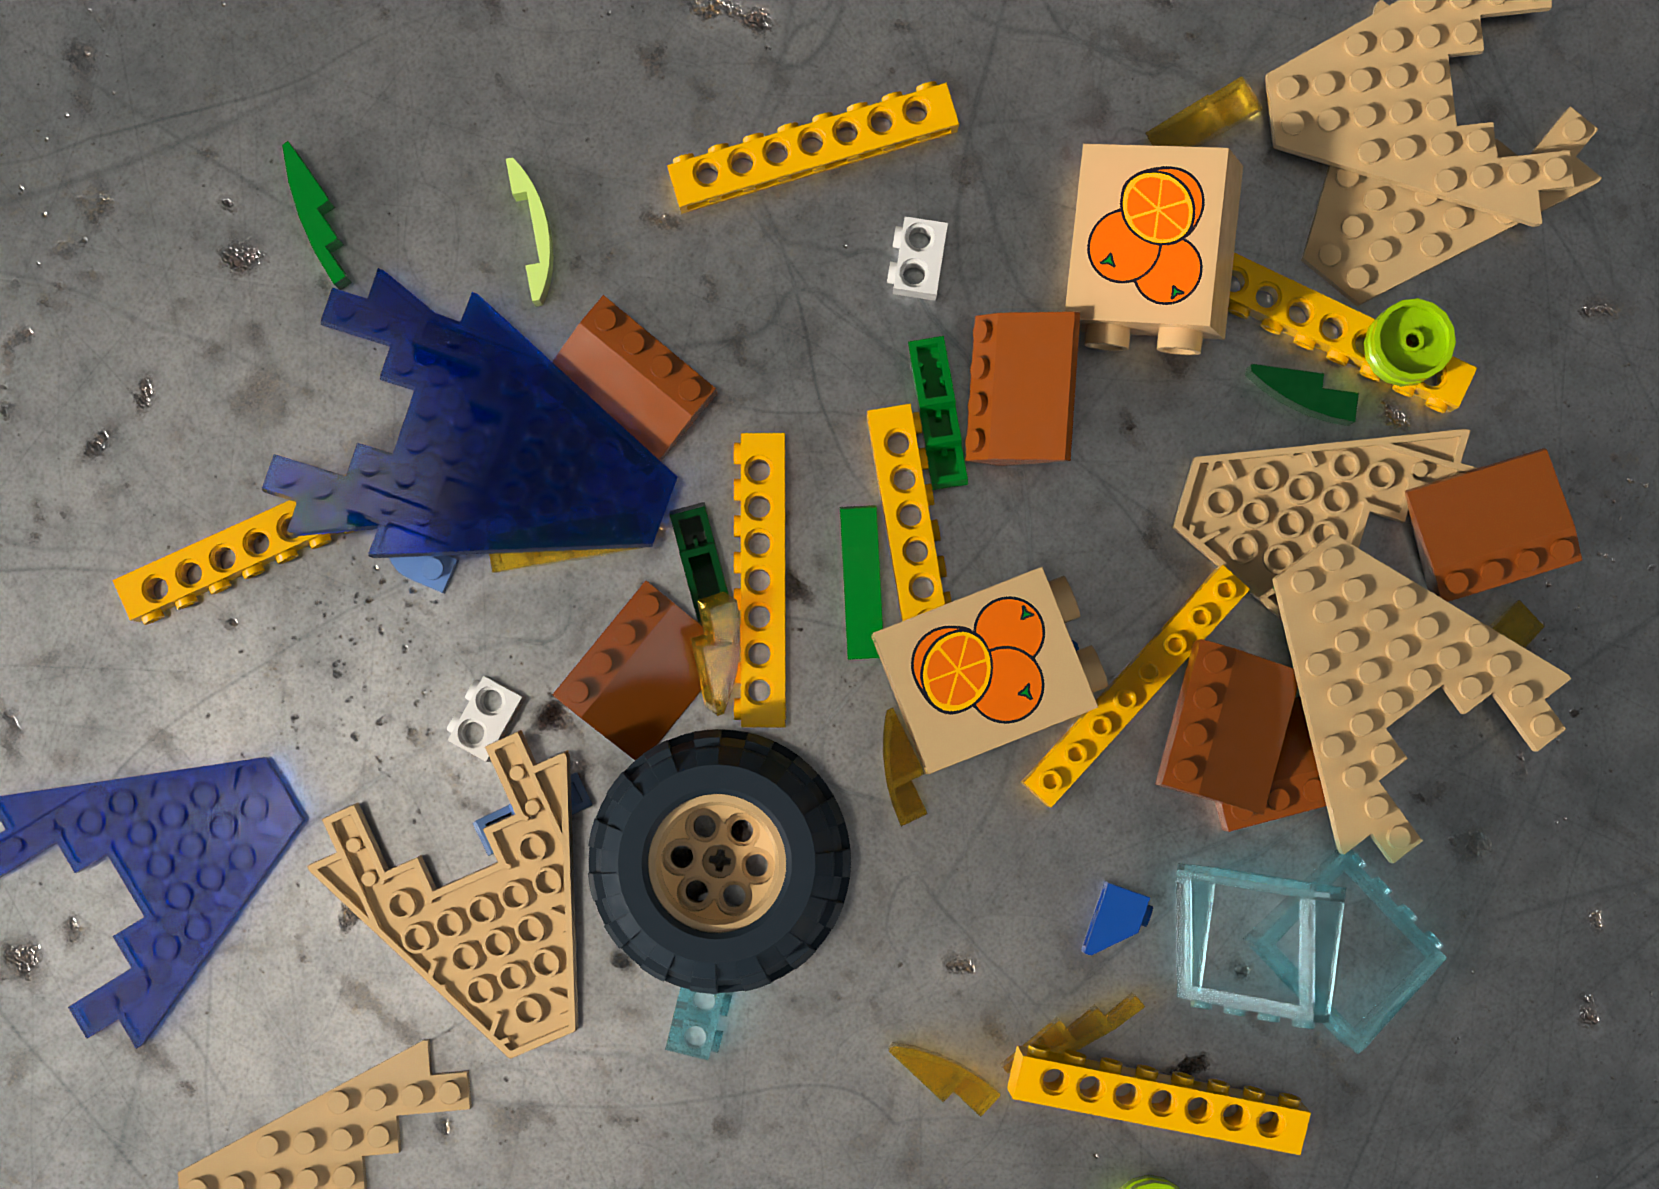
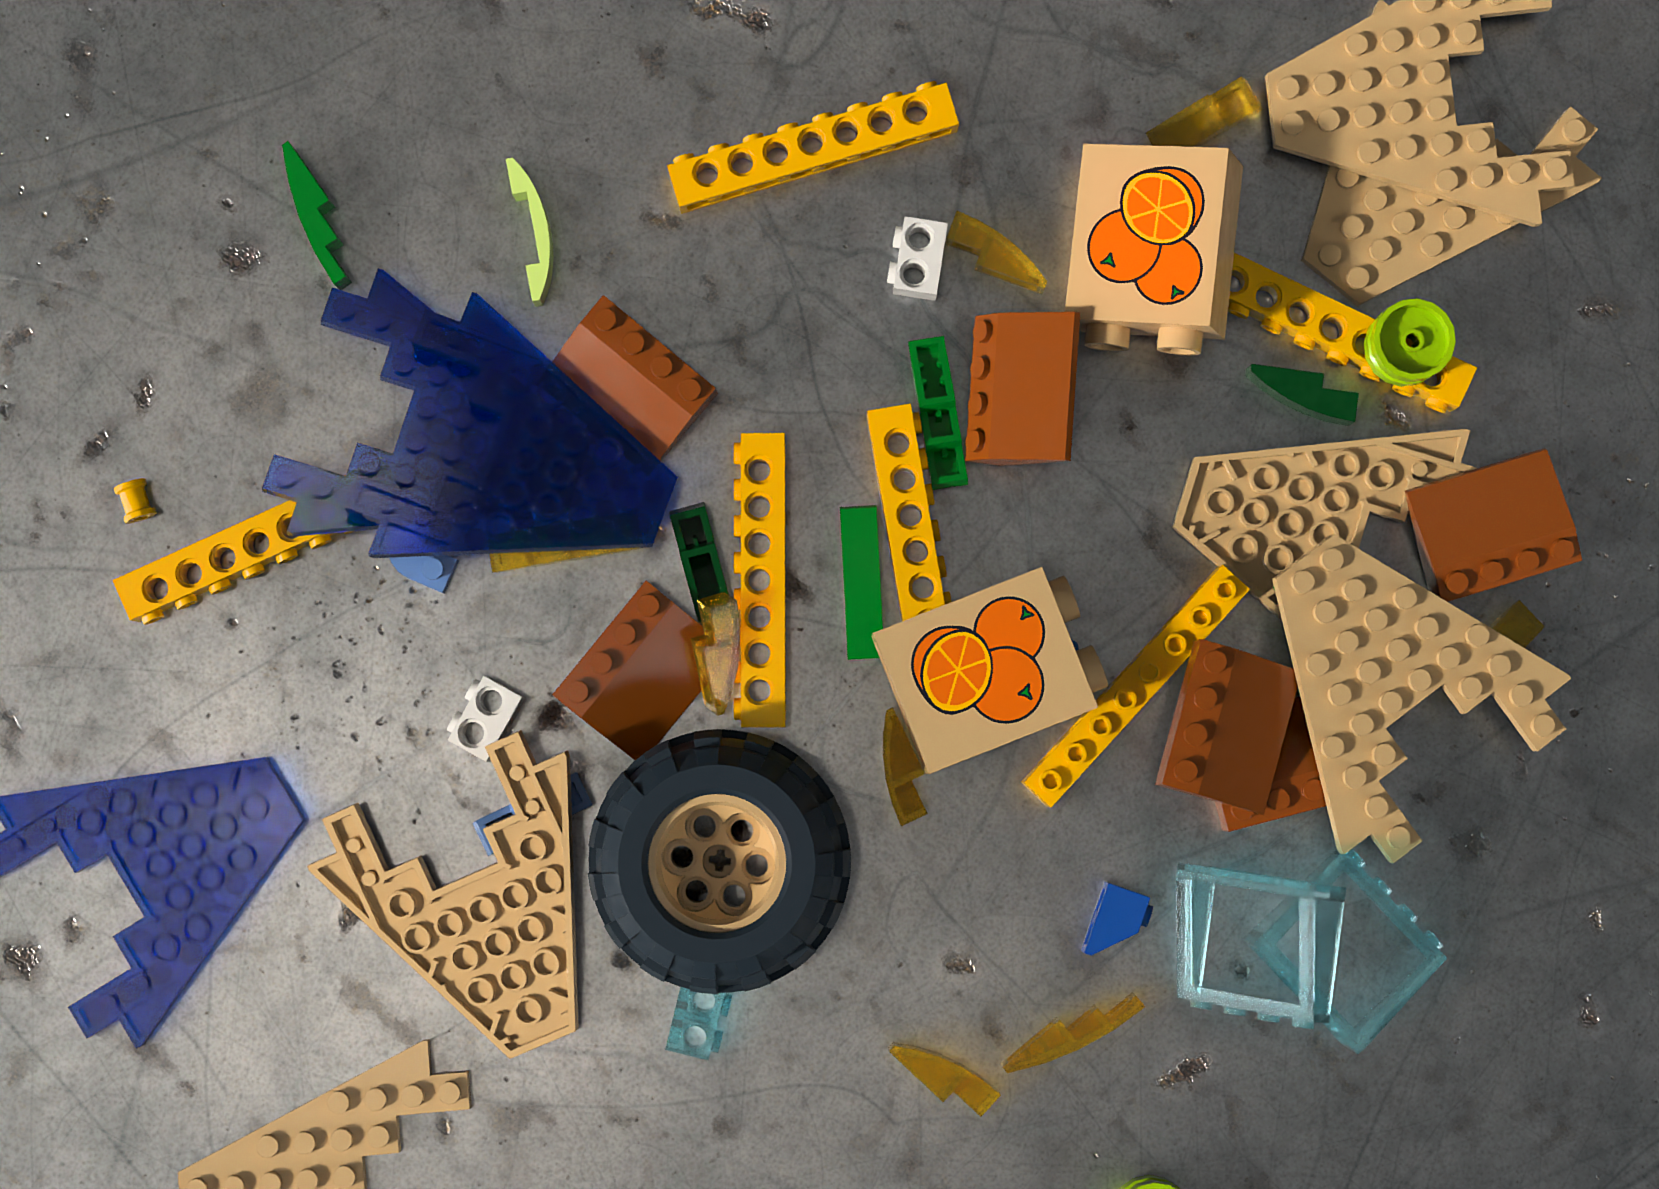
yellow brick [1007,1043,1311,1155] -> none
none -> yellow bush [114,478,157,524]
none -> clear yellow slope [945,211,1047,294]

